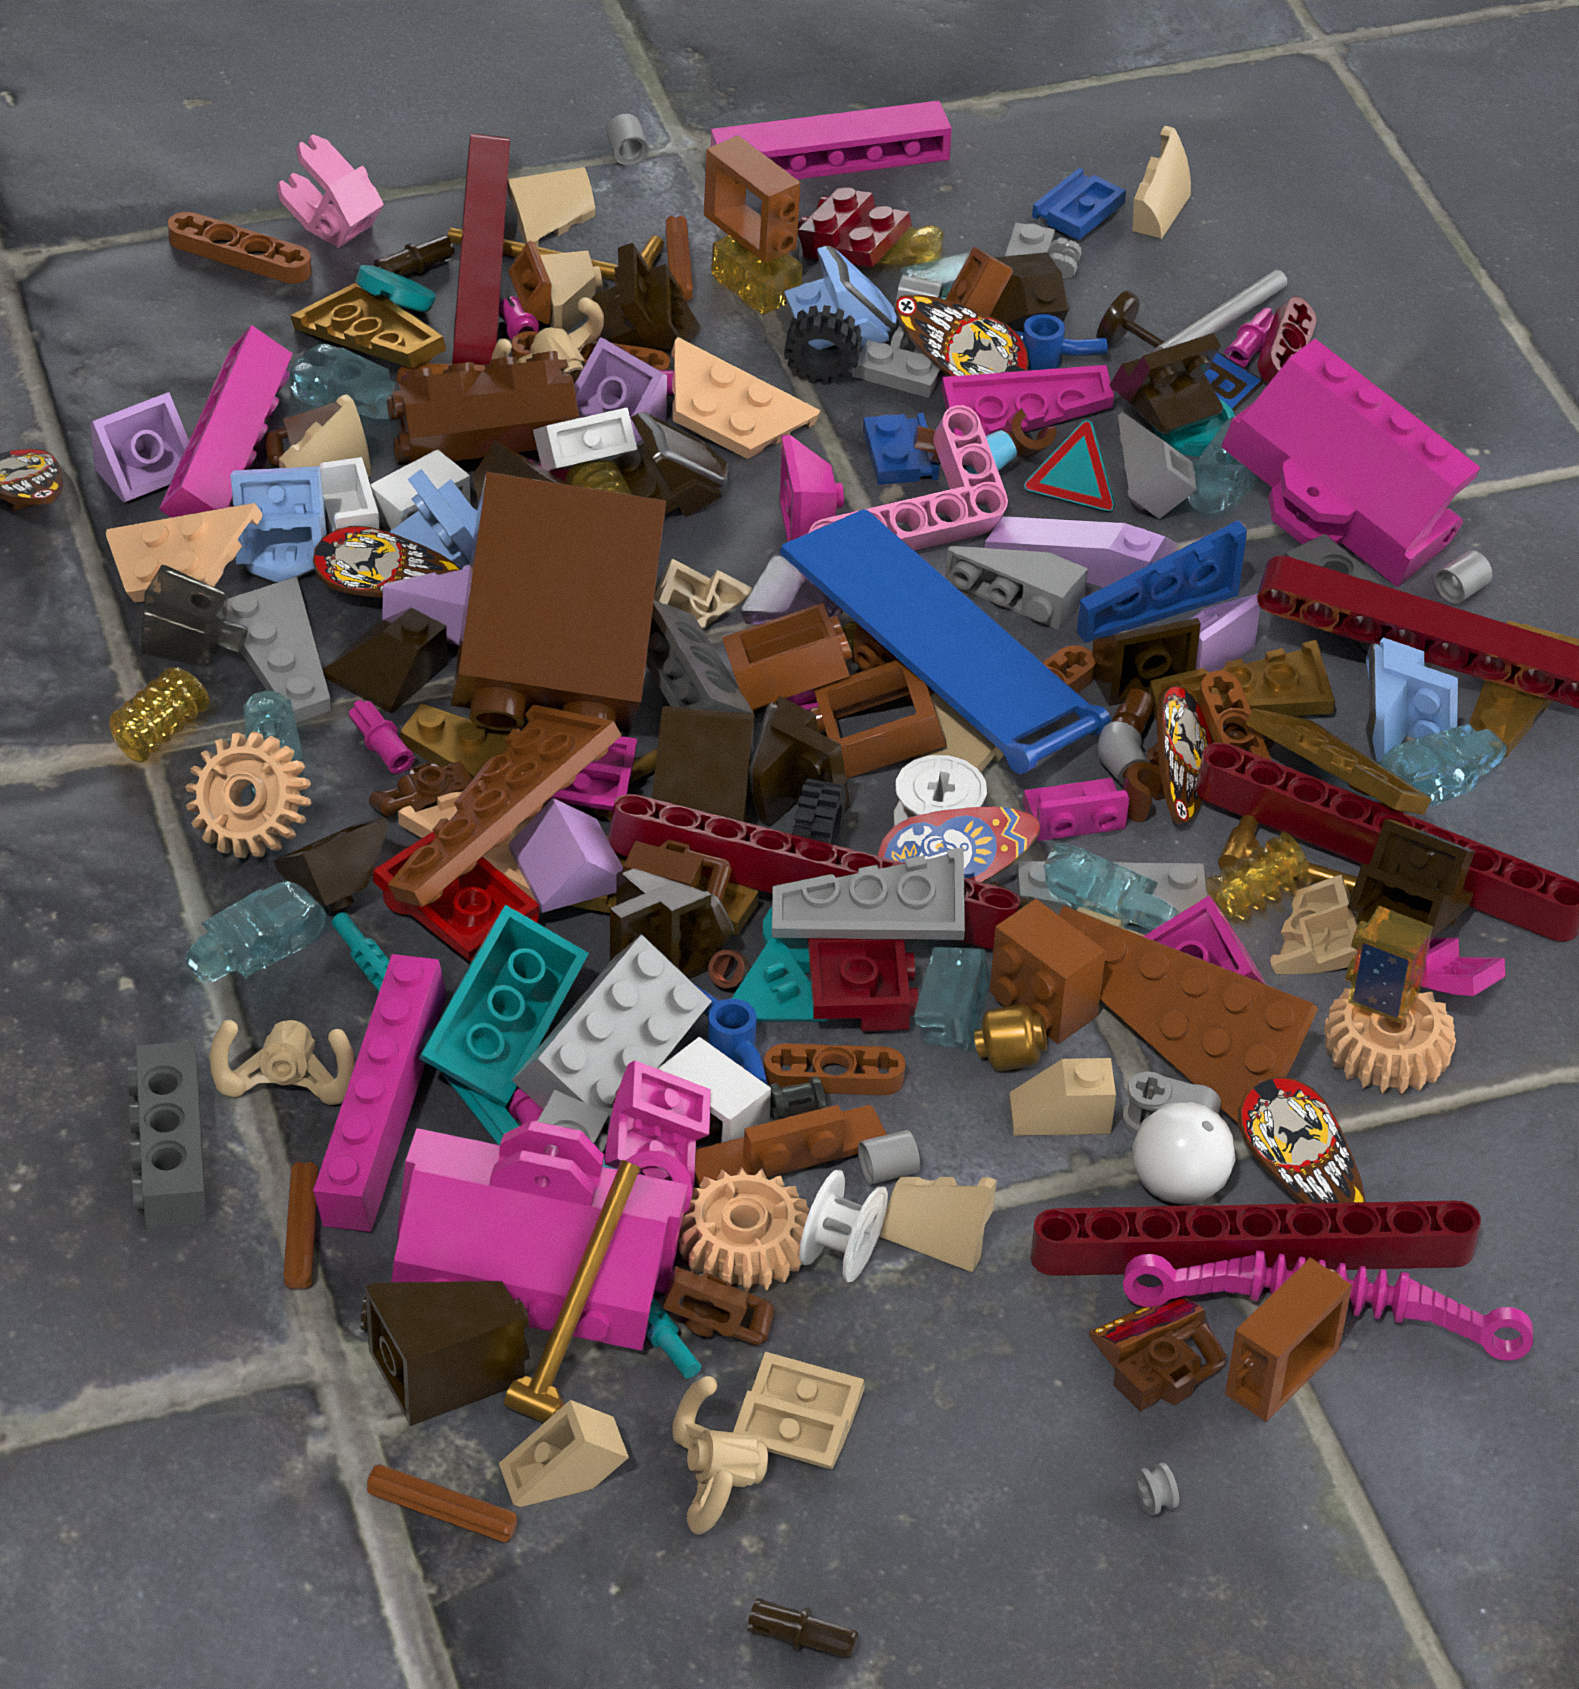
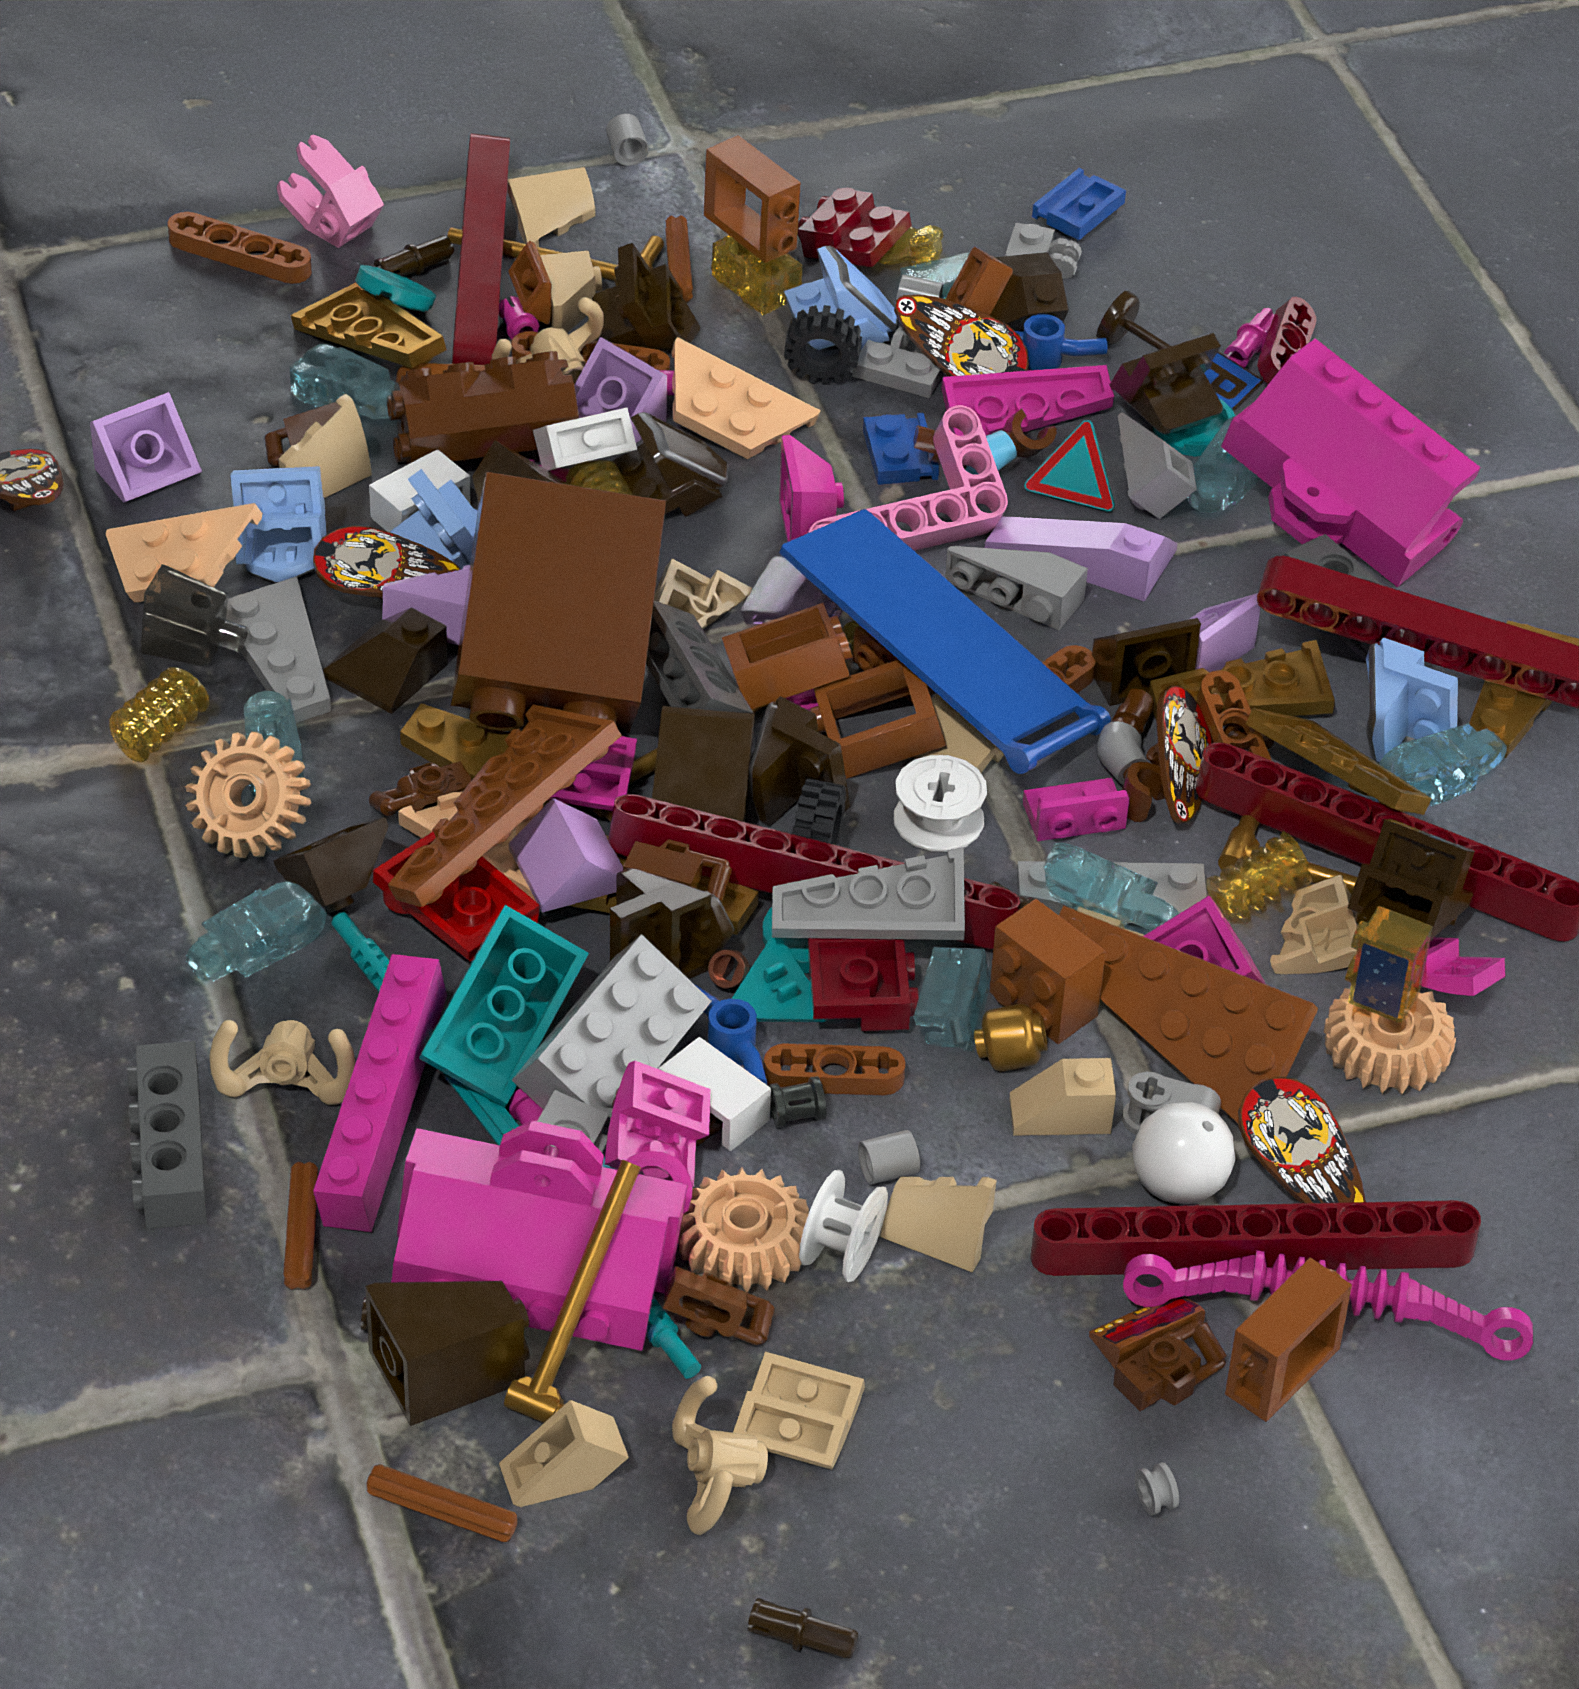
dark pink brick [159,325,293,518] -> none
white panel [319,457,379,533] -> none
dark pink axle [349,700,415,774] -> none
dark orange bracket [695,1104,887,1188] -> none
dark pink brick [711,101,952,179] -> none
shield [877,806,1040,883] -> none
blue wing [1077,520,1247,643] -> none
tan slope [1132,126,1191,239] -> none
light grey piece [1154,270,1287,352] -> none
light grey beam [1434,550,1493,605] -> none

